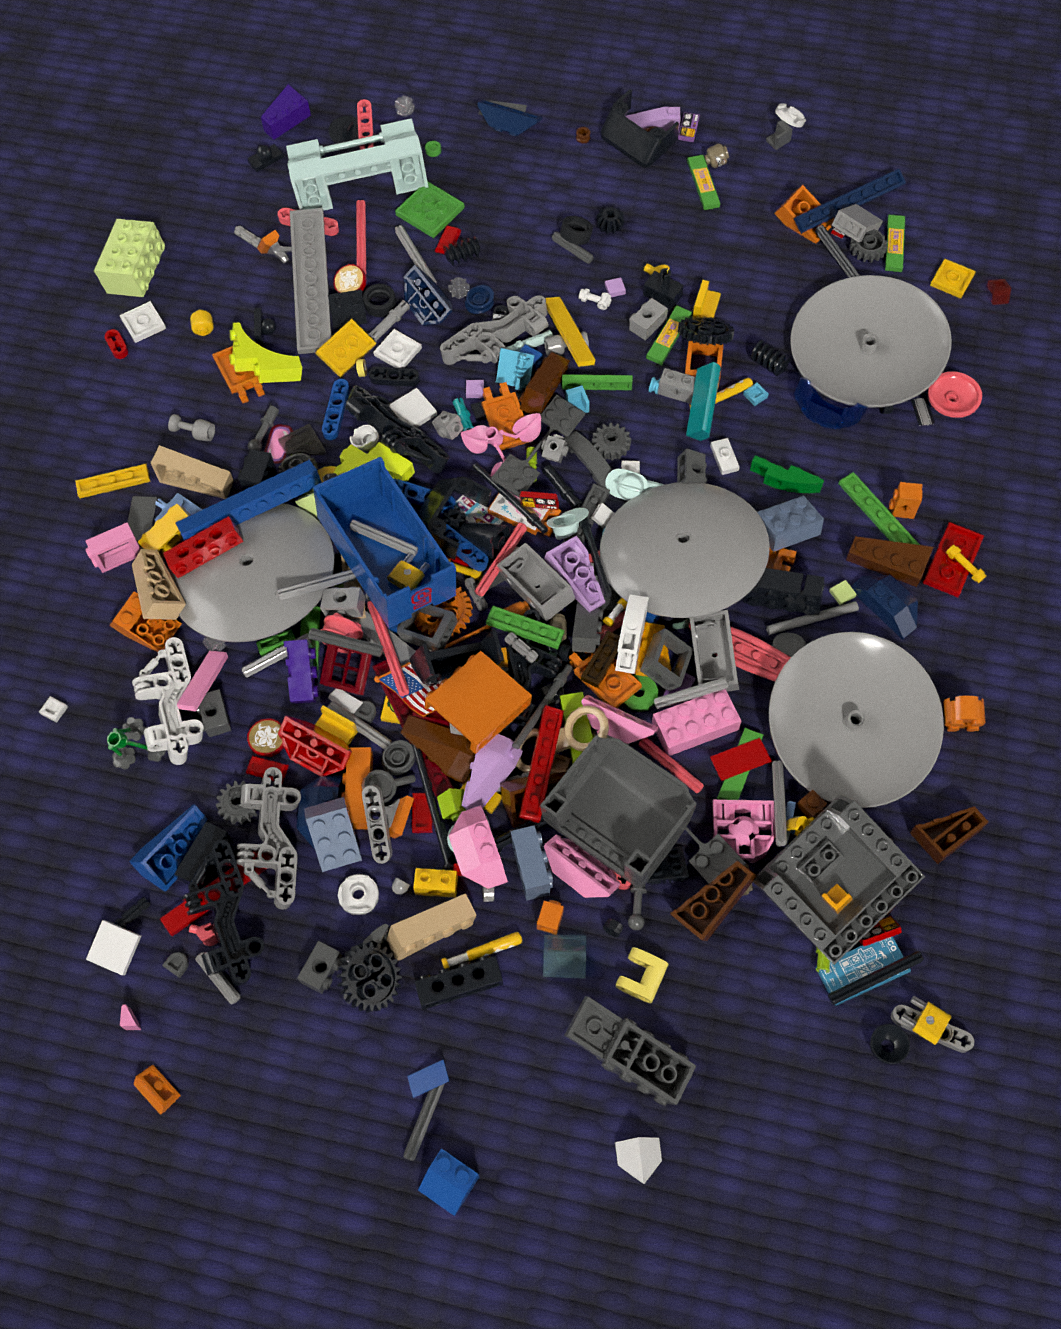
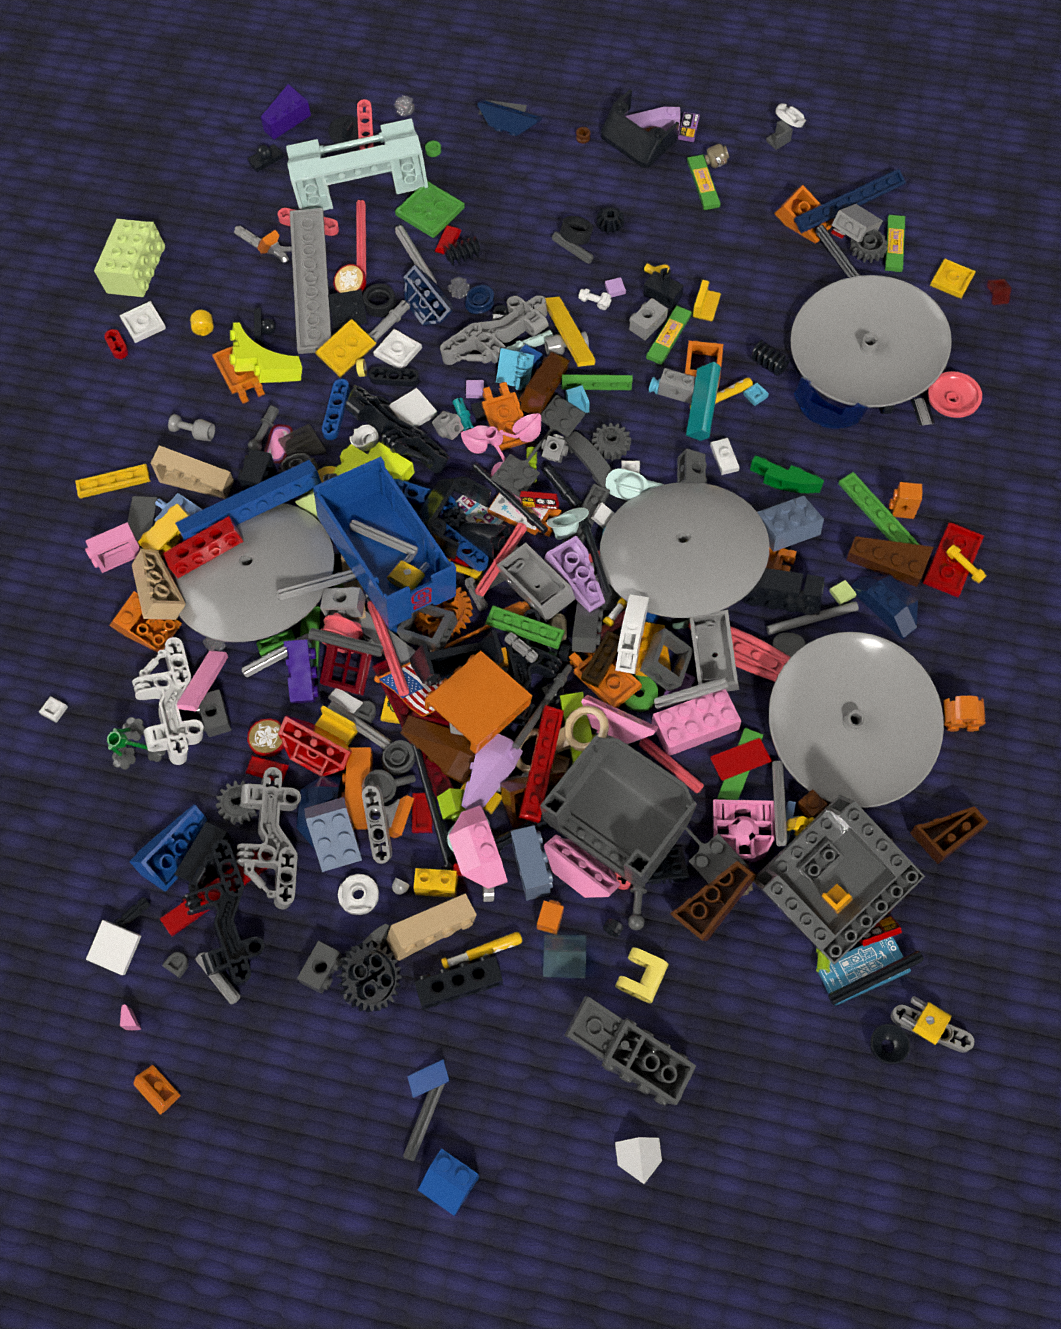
coral piece [189,922,218,946] -> none
black gear [678,316,735,346] -> none

